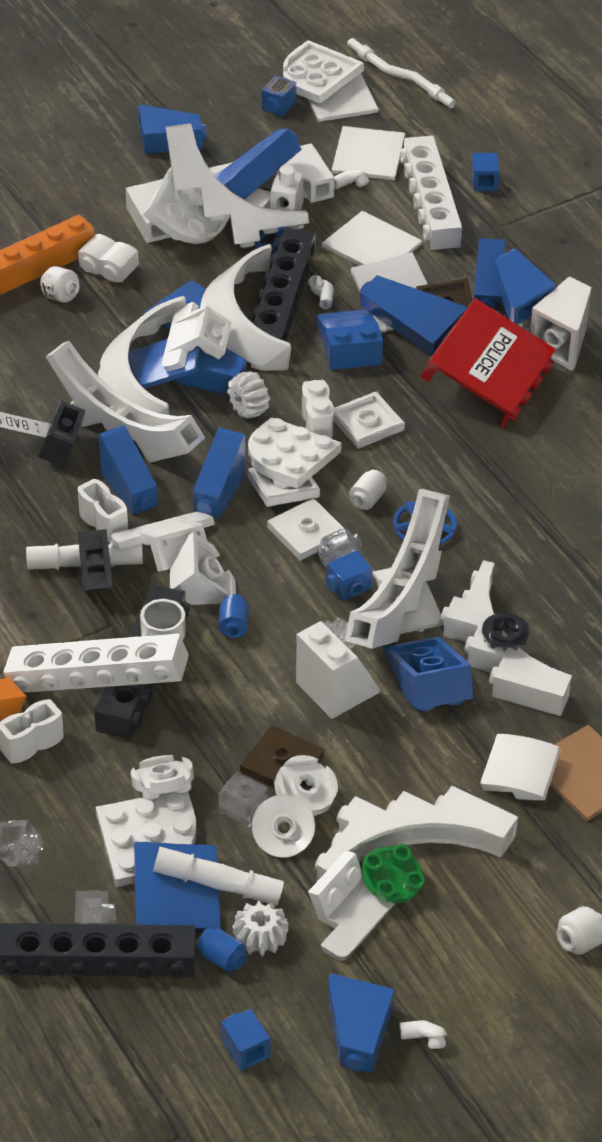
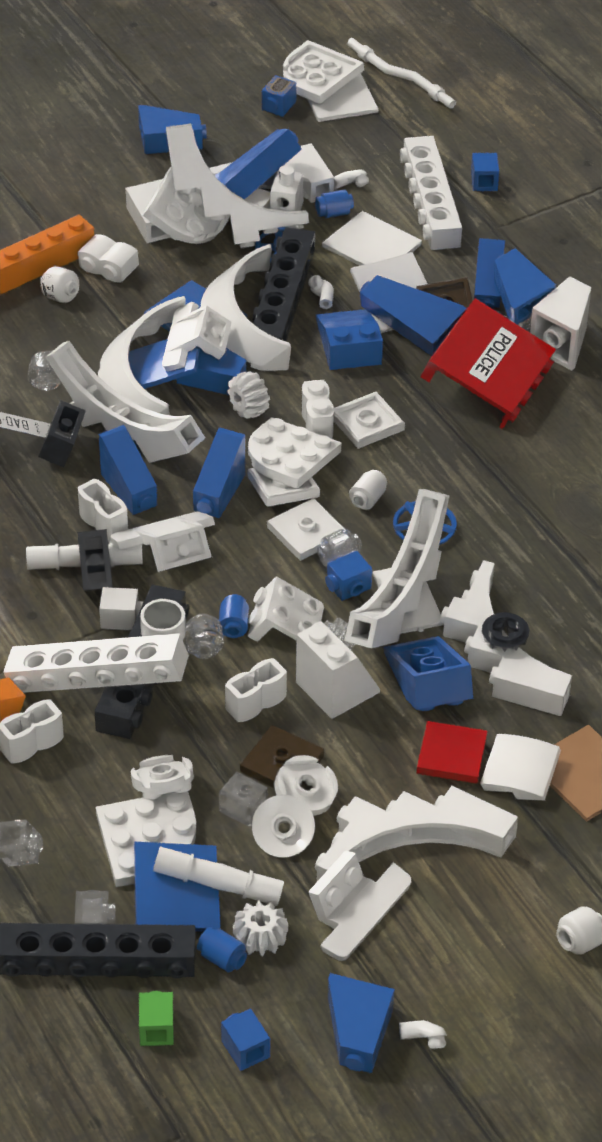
white slope [170,532,236,605] -> none
white piece [332,126,405,181] -> none
green dish [361,844,424,903] -> none
none -> clear head [27,351,61,391]
none -> white brick [99,587,143,630]
none -> bright green brick [139,991,174,1046]
none -> clear head [185,614,224,659]
none -> white brick [225,658,287,722]
none -> white bracket [248,576,324,642]
none -> blue brick [315,190,354,218]
none -> red tile [416,721,487,784]

